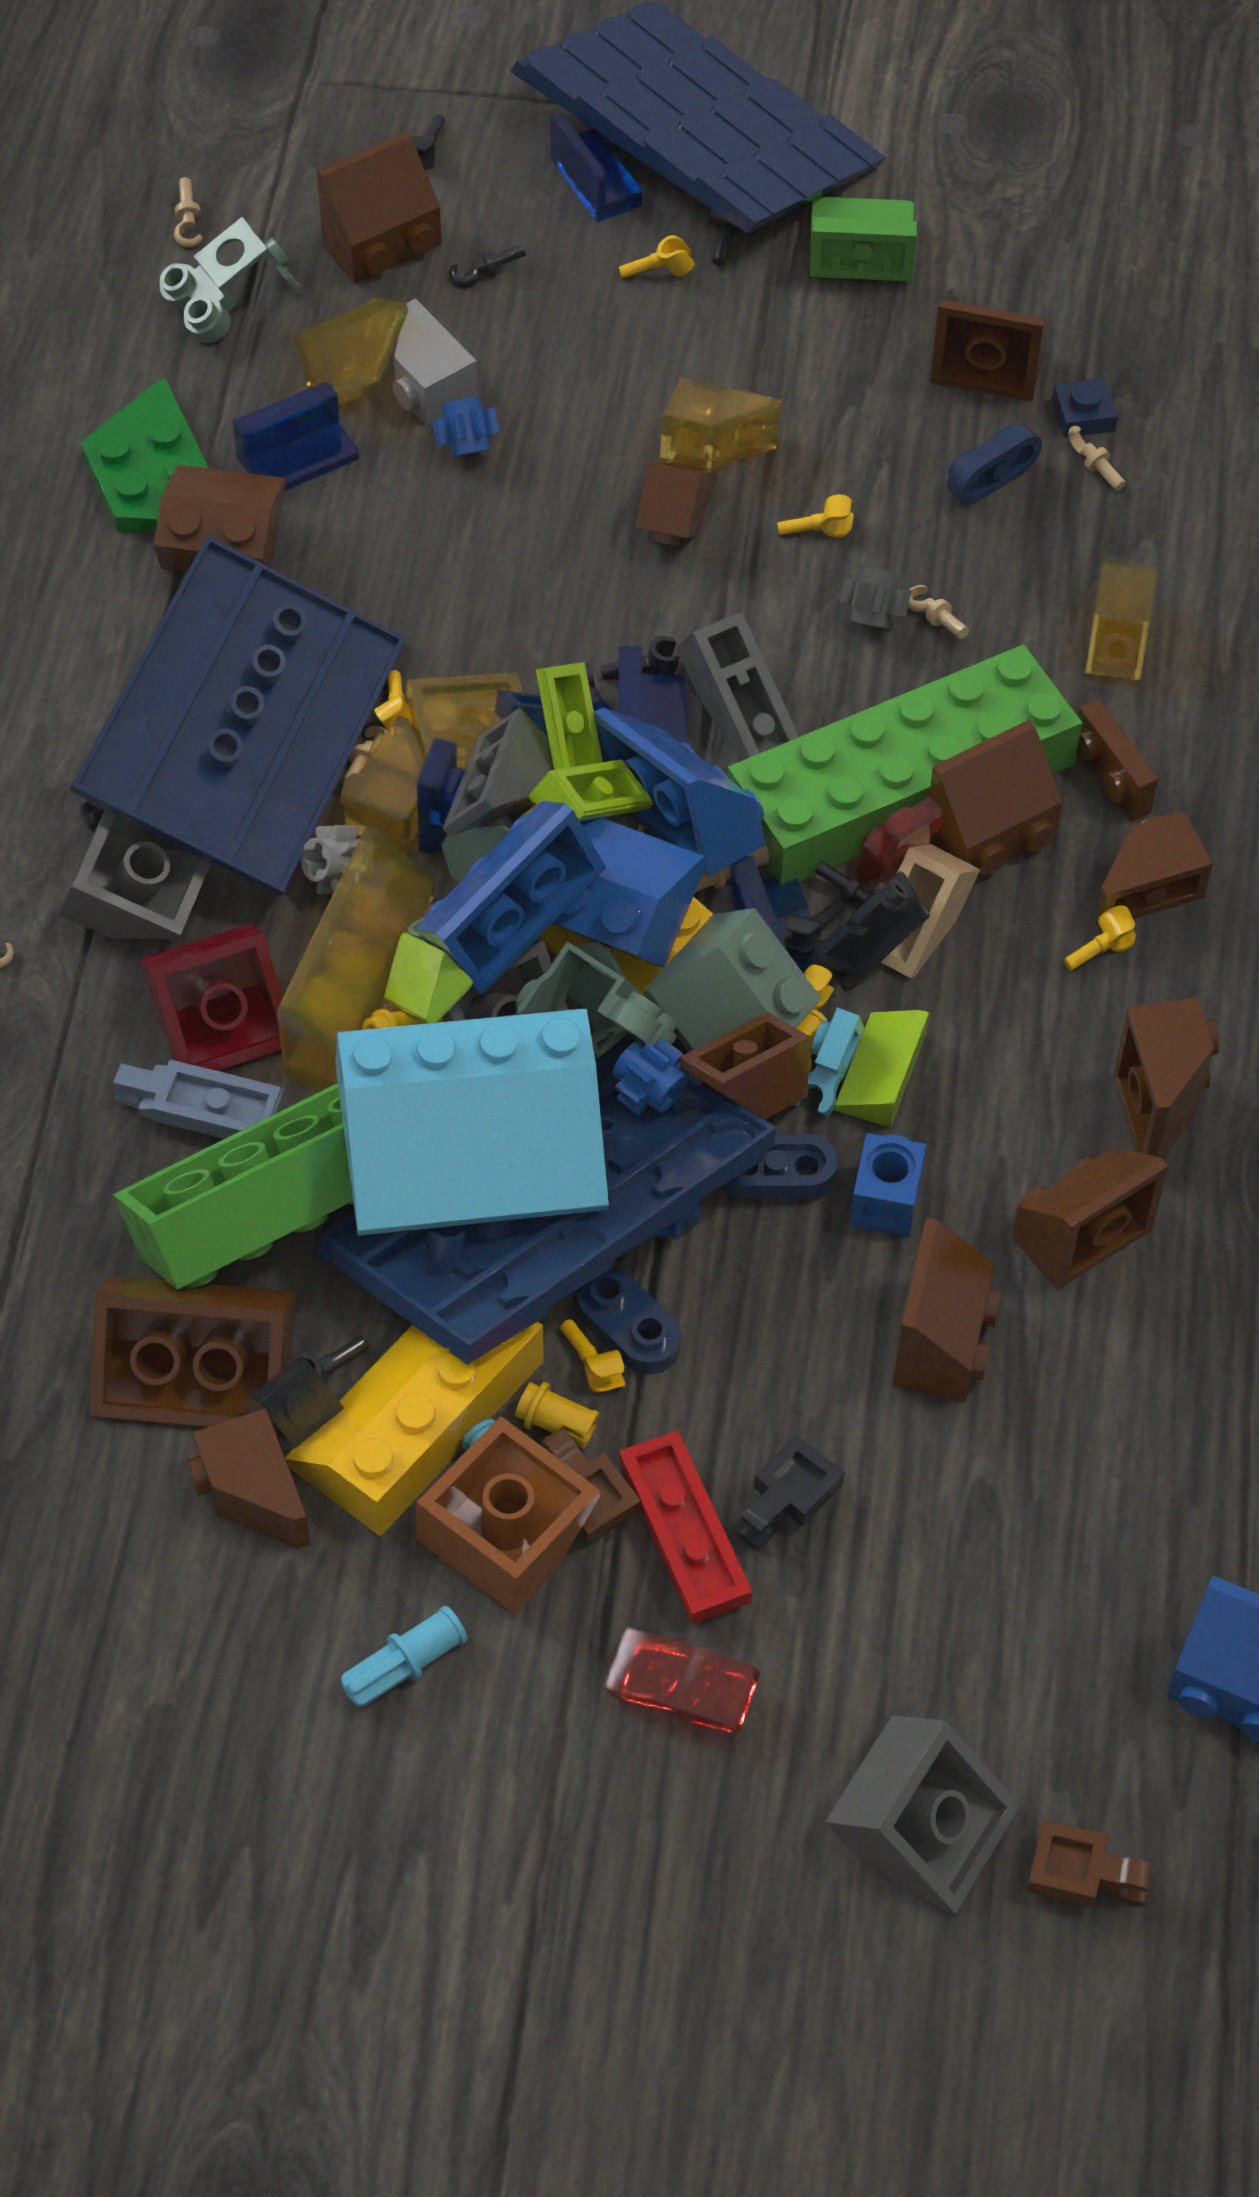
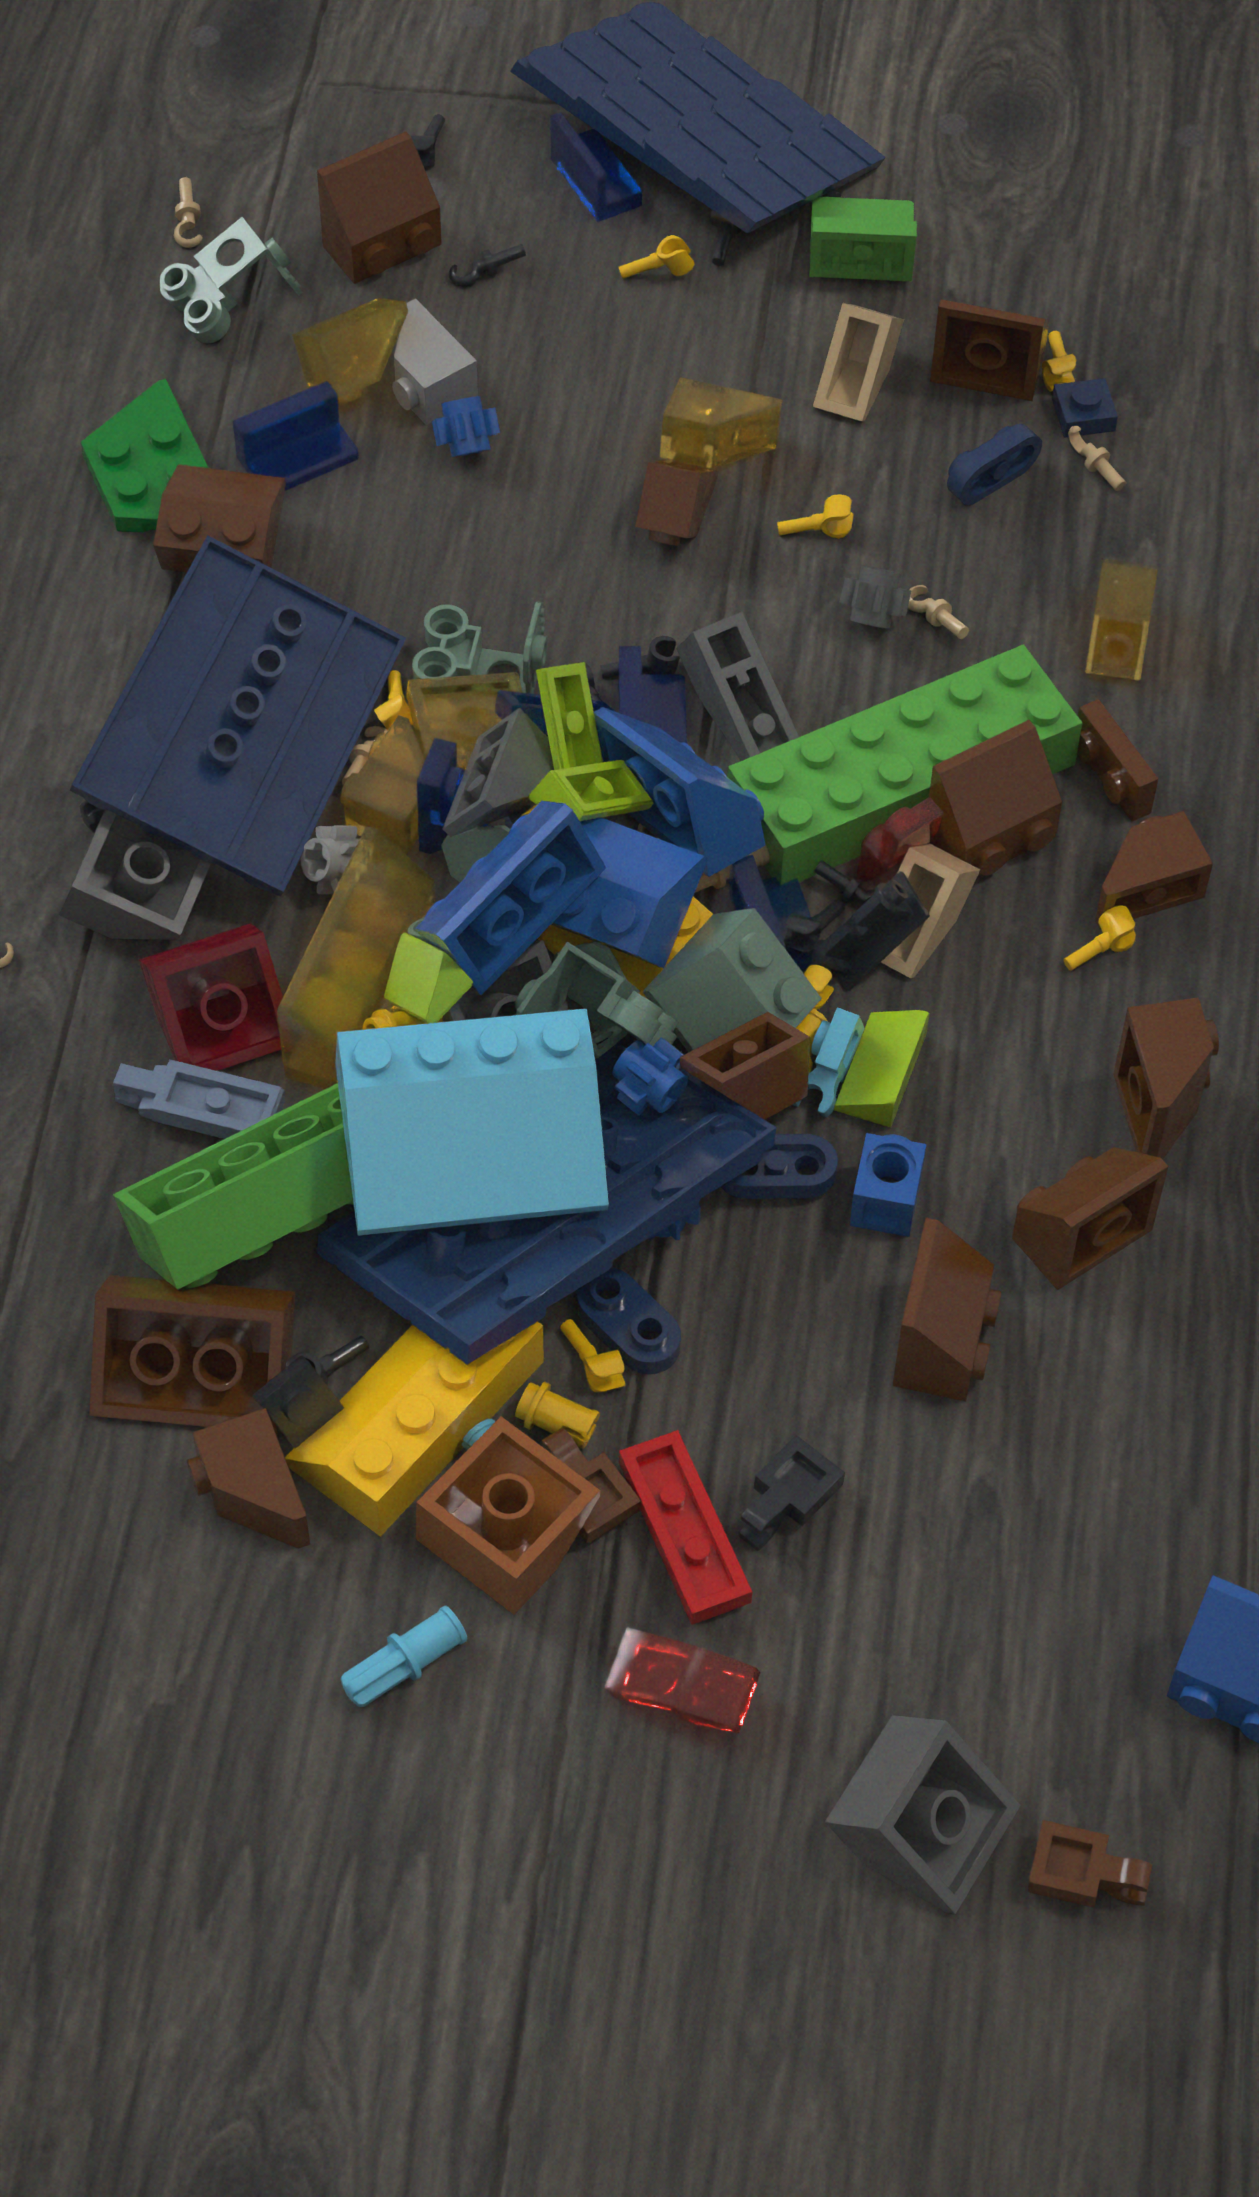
none -> sand green piece [412,601,548,703]
none -> tan slope [813,303,904,421]
none -> yellow hand [1042,331,1076,391]

